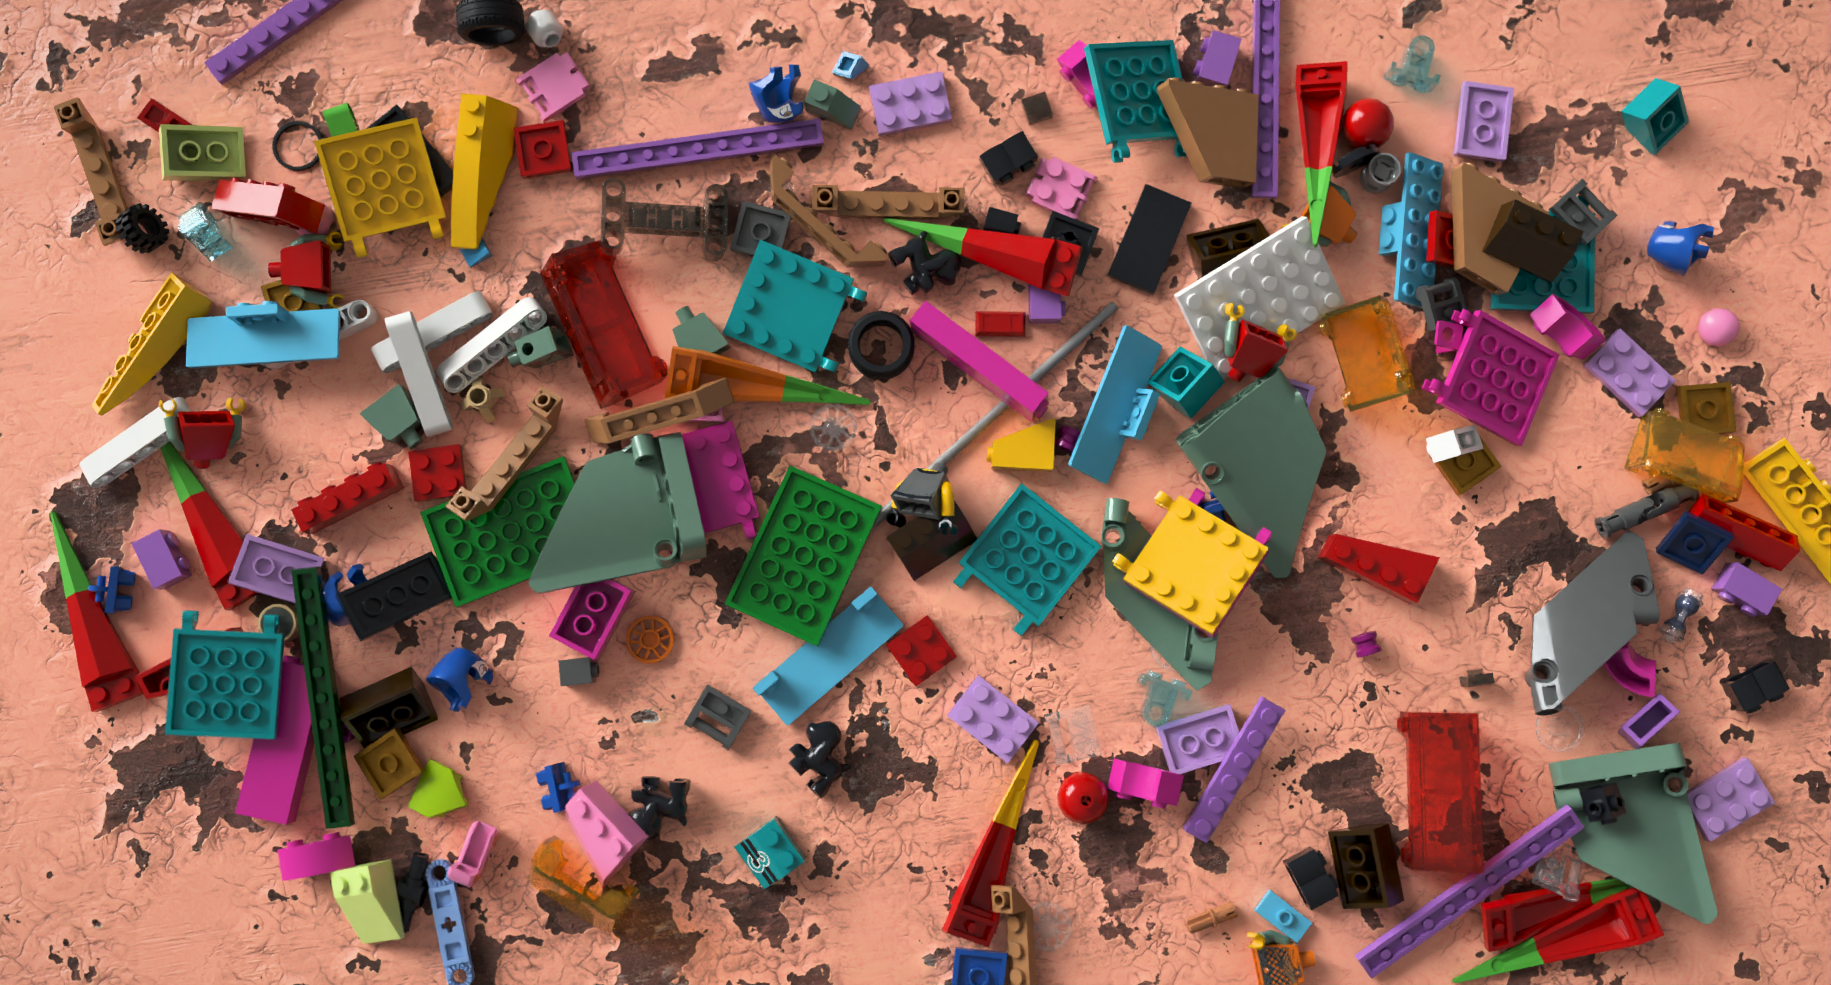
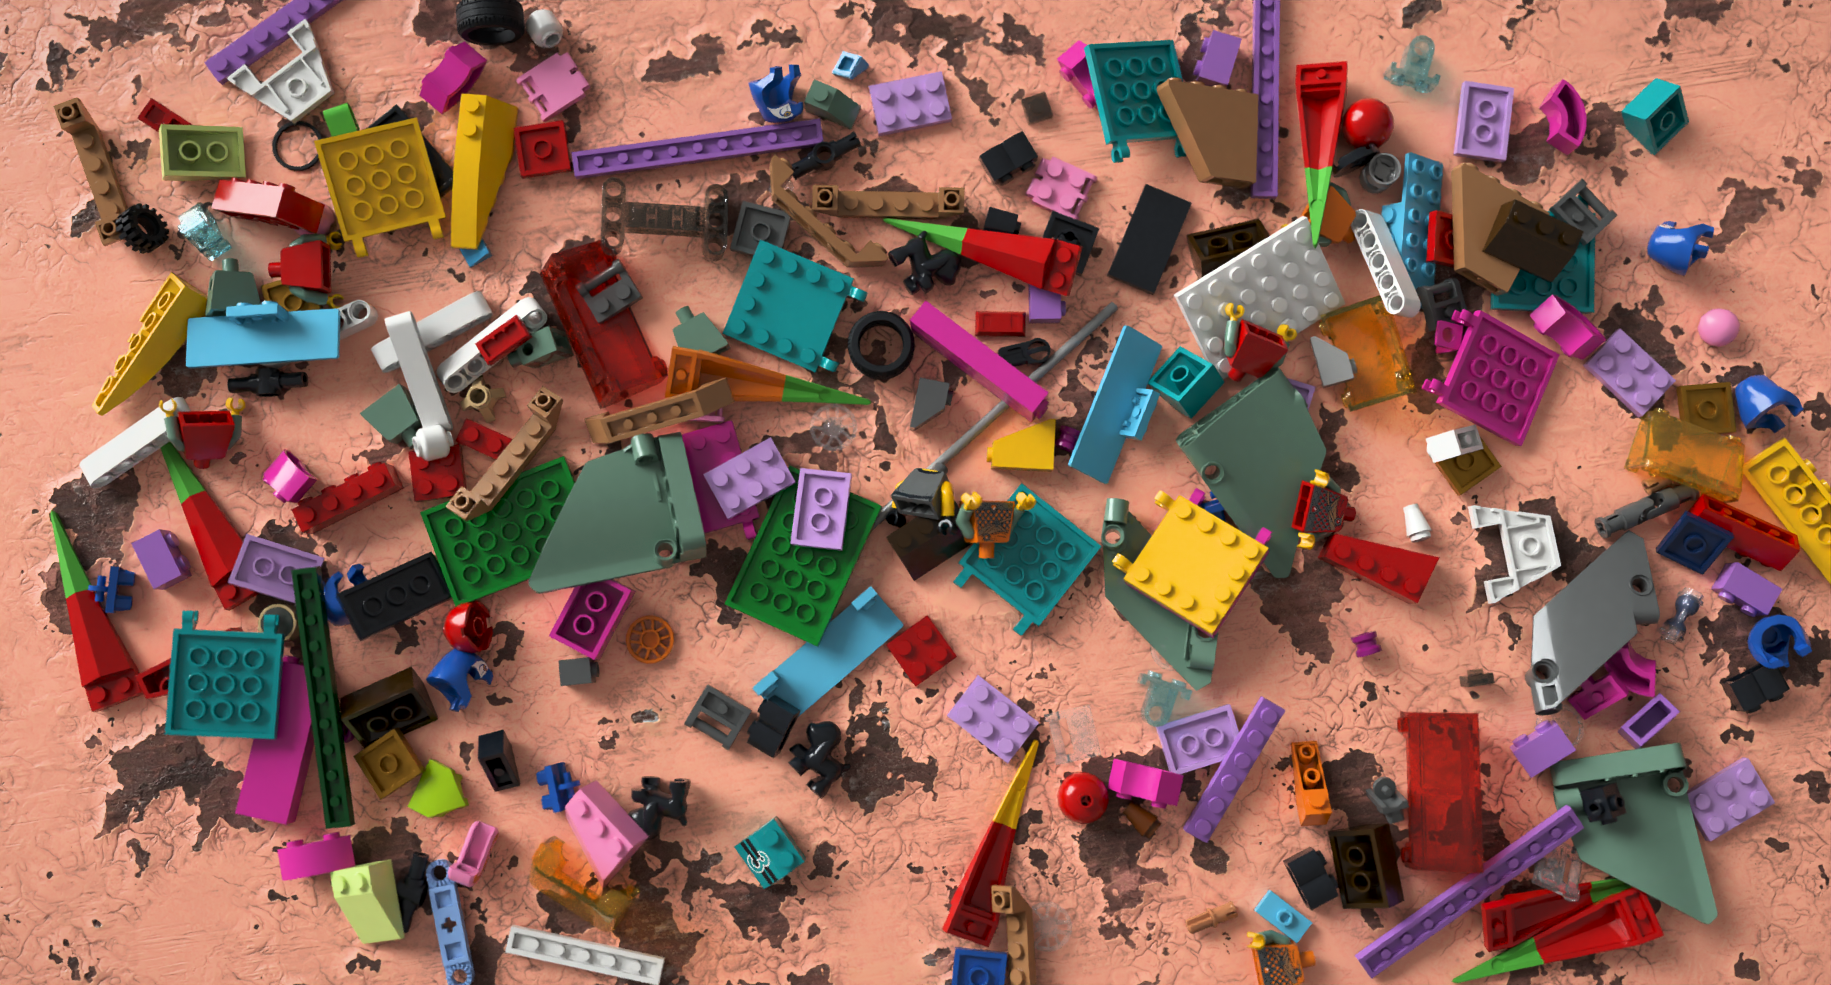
none -> sand green torso [205,258,261,317]
none -> white wing [227,19,335,124]
none -> black pin [227,368,308,397]
none -> dark pink brick [263,449,317,503]
none -> white head [412,425,454,461]
none -> dark pink brick [419,41,487,114]
none -> red cylinder [443,601,493,653]
none -> red plate [455,418,512,459]
none -> red plate [475,315,532,366]
none -> black slope [478,729,520,792]
none -> white plate [505,925,665,985]
none -> dark grey plate [576,259,643,324]
none -> lavender plate [703,437,796,520]
none -> black brick [747,695,801,758]
none -> lavender plate [790,468,852,551]
none -> black pin [792,132,861,180]
none -> dark grey slope [910,377,953,431]
none -> torso [956,492,1036,558]
none -> black piece [998,338,1050,367]
none -> reddish brown cone [1123,801,1162,839]
none -> torso [1291,469,1356,550]
none -> orange slope [1291,741,1332,826]
none -> light grey slope [1310,336,1358,388]
none -> white beam [1351,209,1421,318]
none -> dark grey hips [1366,776,1409,824]
none -> white cone [1403,504,1432,543]
none -> white wing [1468,505,1561,604]
none -> medium lavender piece [1510,719,1576,778]
none -> dark pink brick [1539,79,1587,155]
none -> dark pink plate [1568,671,1629,720]
none -> blue piece [1735,375,1804,433]
none -> blue piece [1747,615,1812,669]

